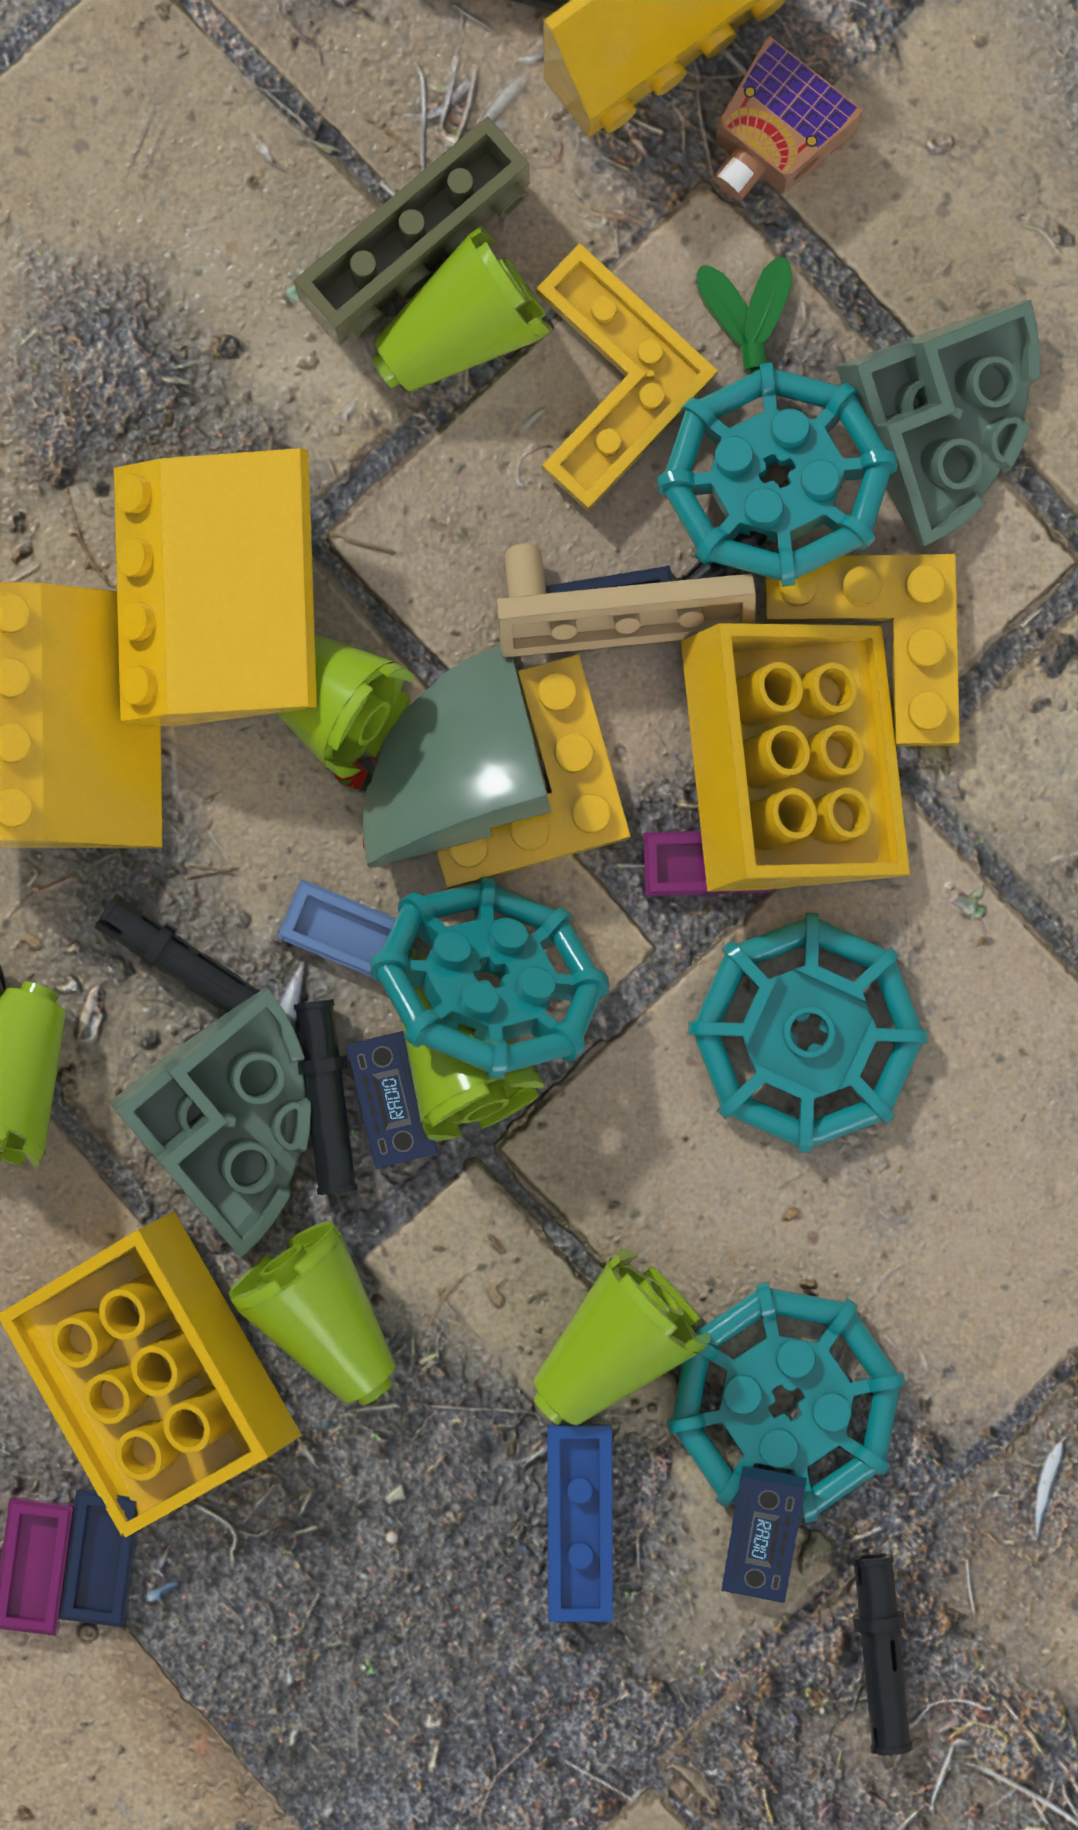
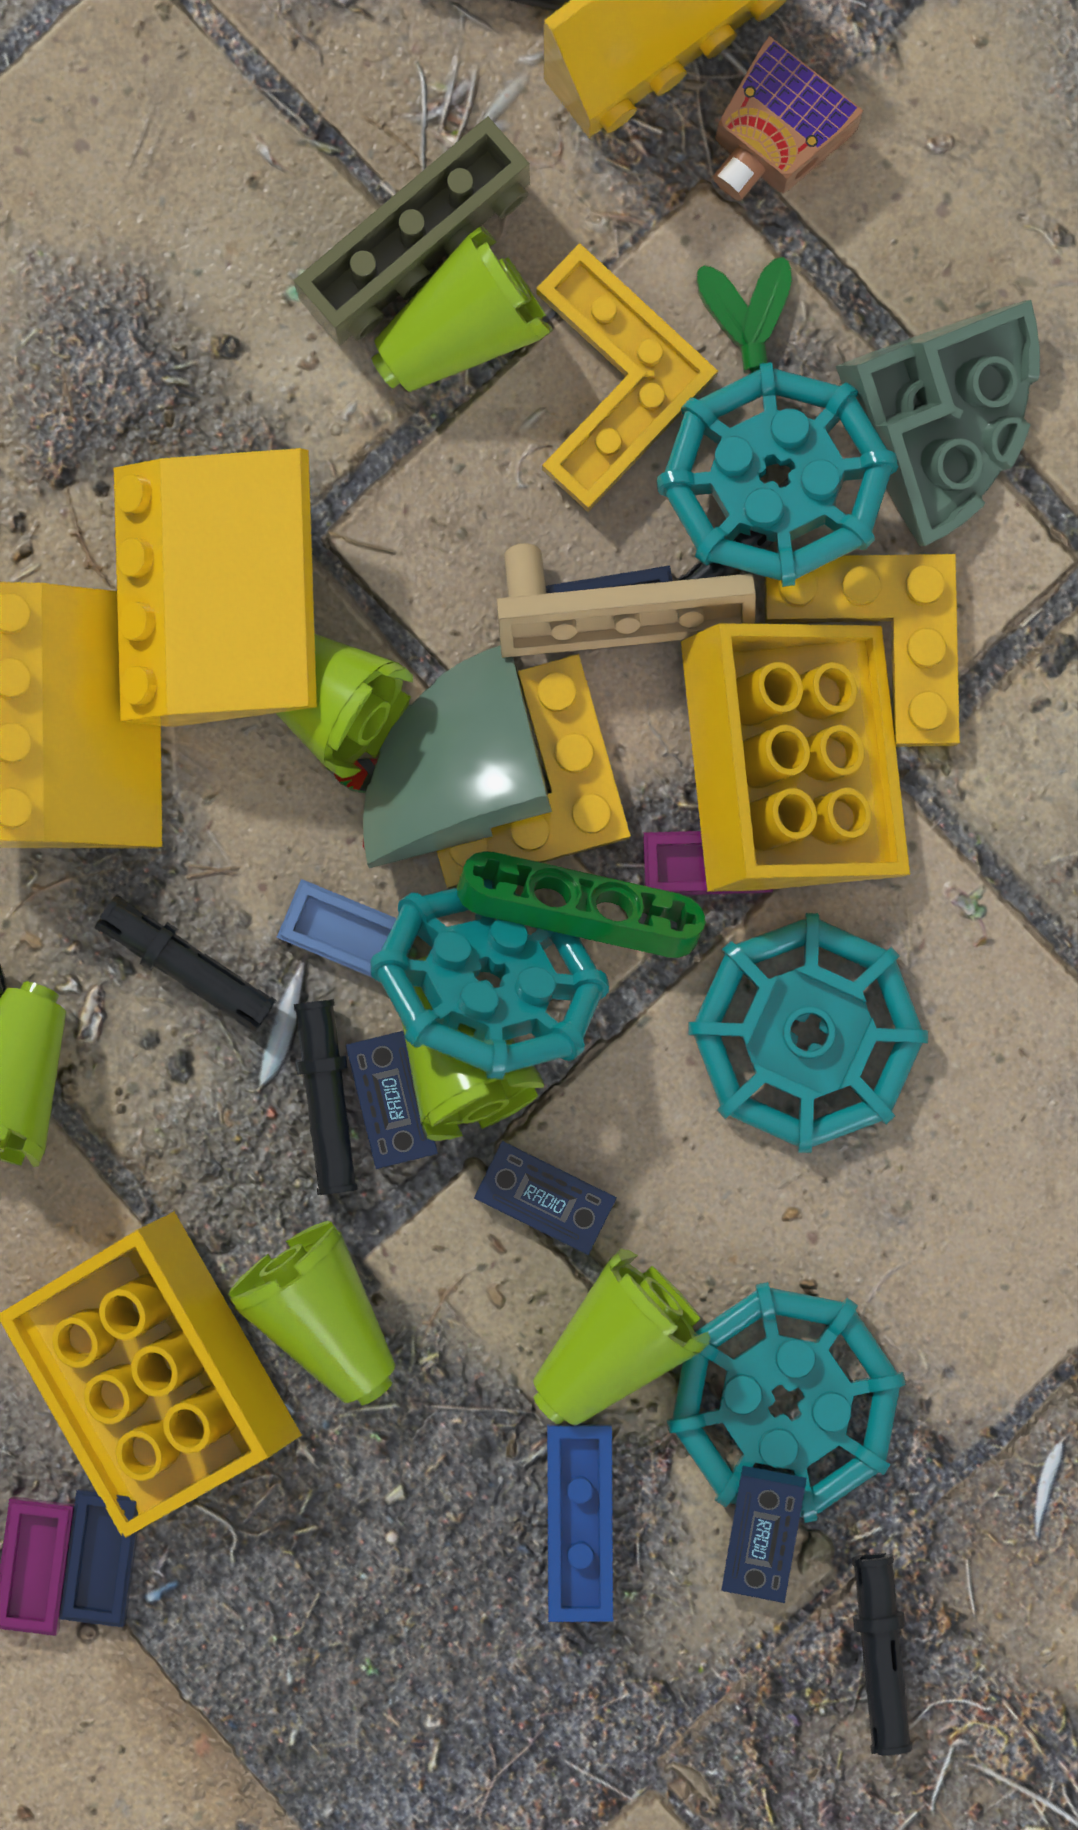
sand green brick [109,987,311,1258] -> none
none -> green beam [457,851,706,958]
none -> dark blue tile [474,1141,617,1255]

